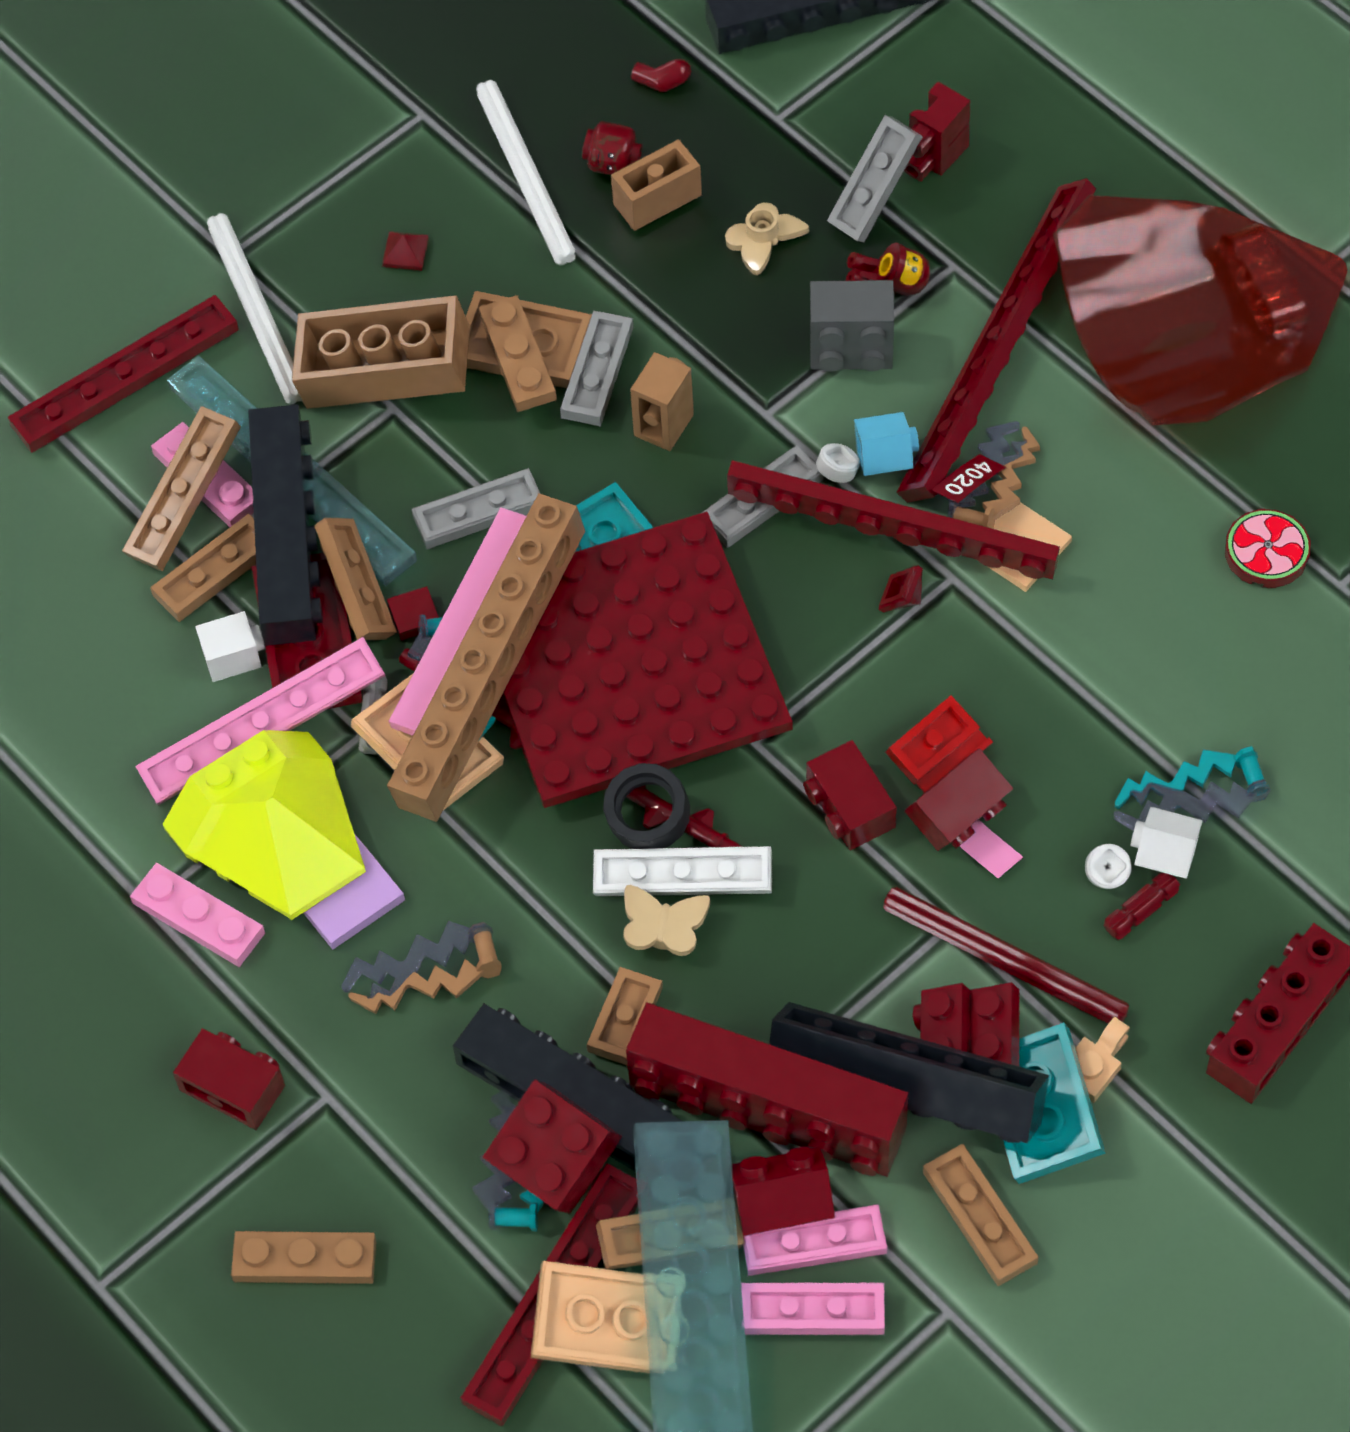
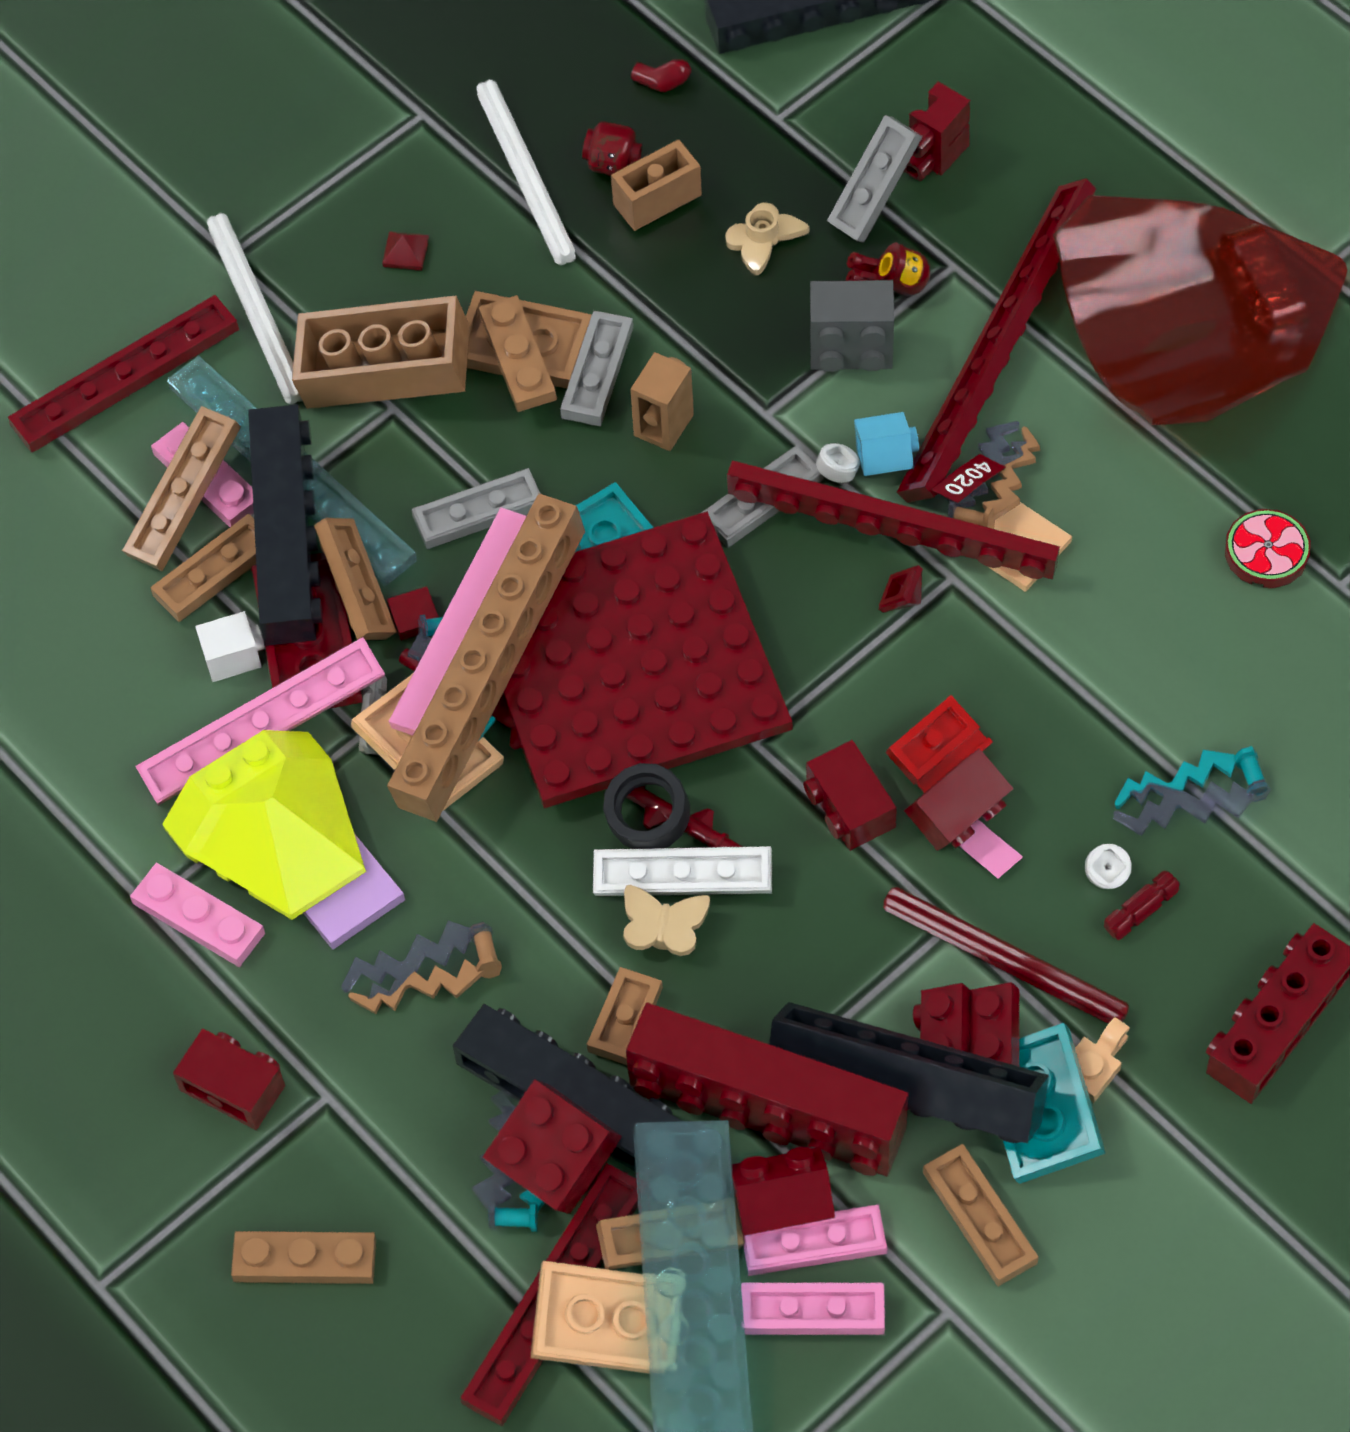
white brick [1130,807,1203,879] -> none

